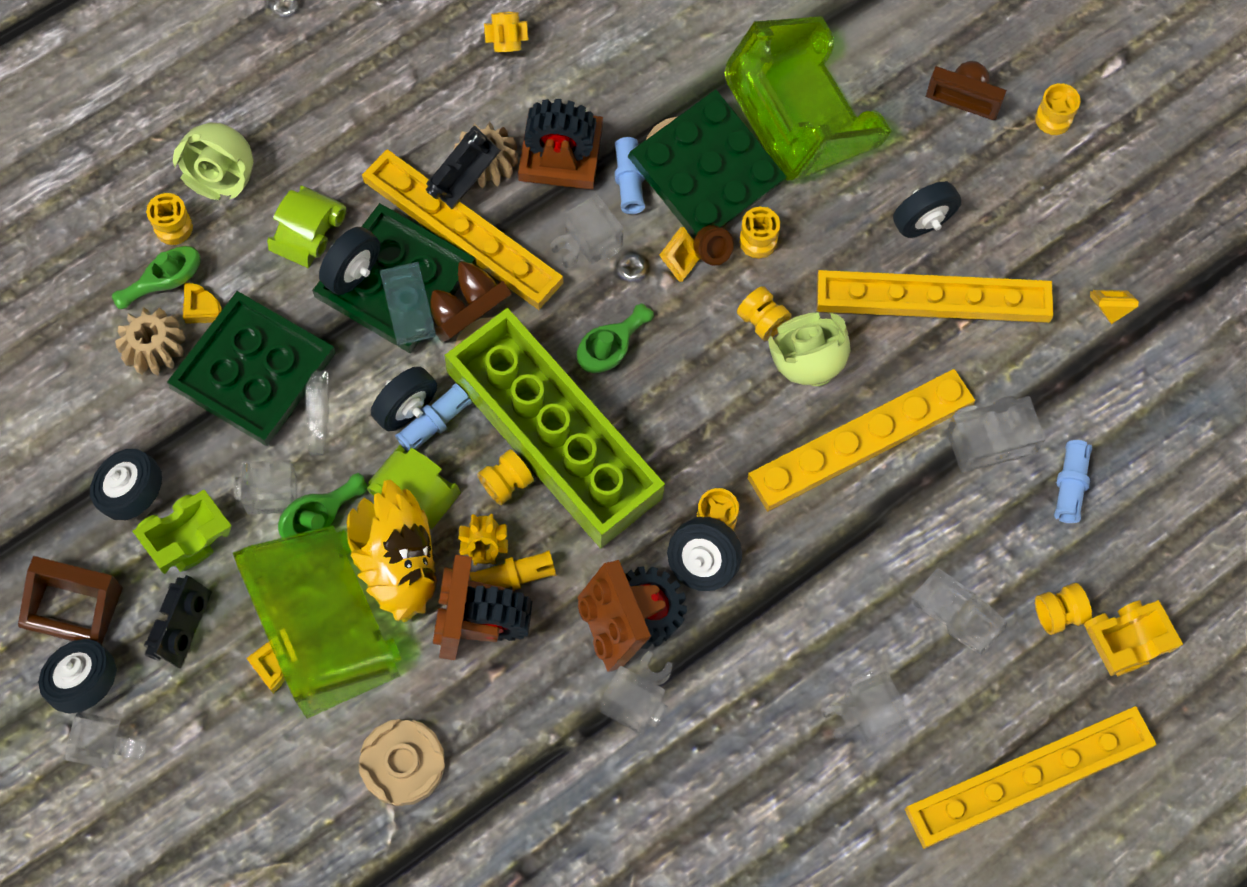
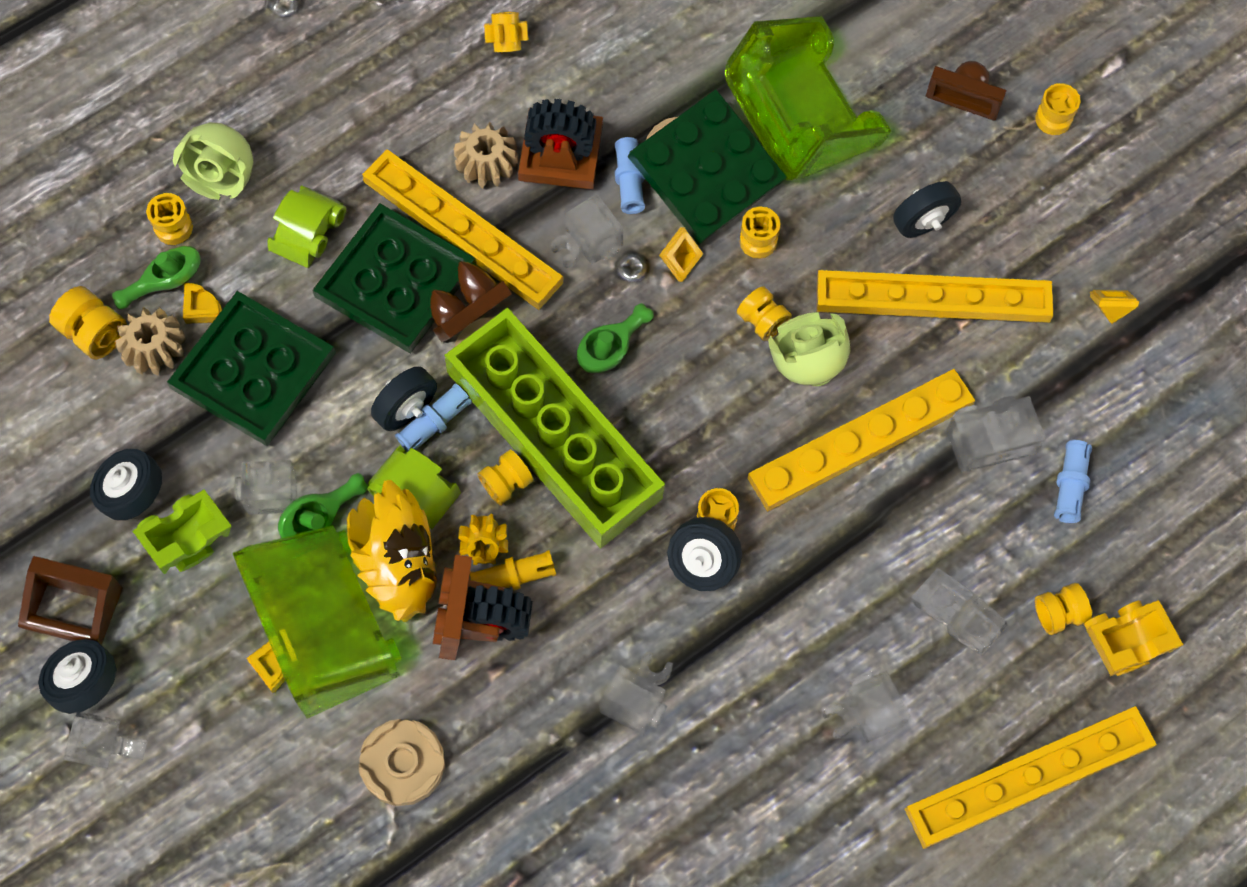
black hinge [144,575,212,668] -> none
clear tile [306,371,330,455] -> none
black wheel [319,227,380,295] -> none
clear light blue plate [380,262,436,345] -> none
black hinge [425,125,501,209] -> none
dark orange plate [577,560,687,672] -> none
reddish brown tile [693,225,734,266] -> none
none -> yellow wheel [49,286,127,360]

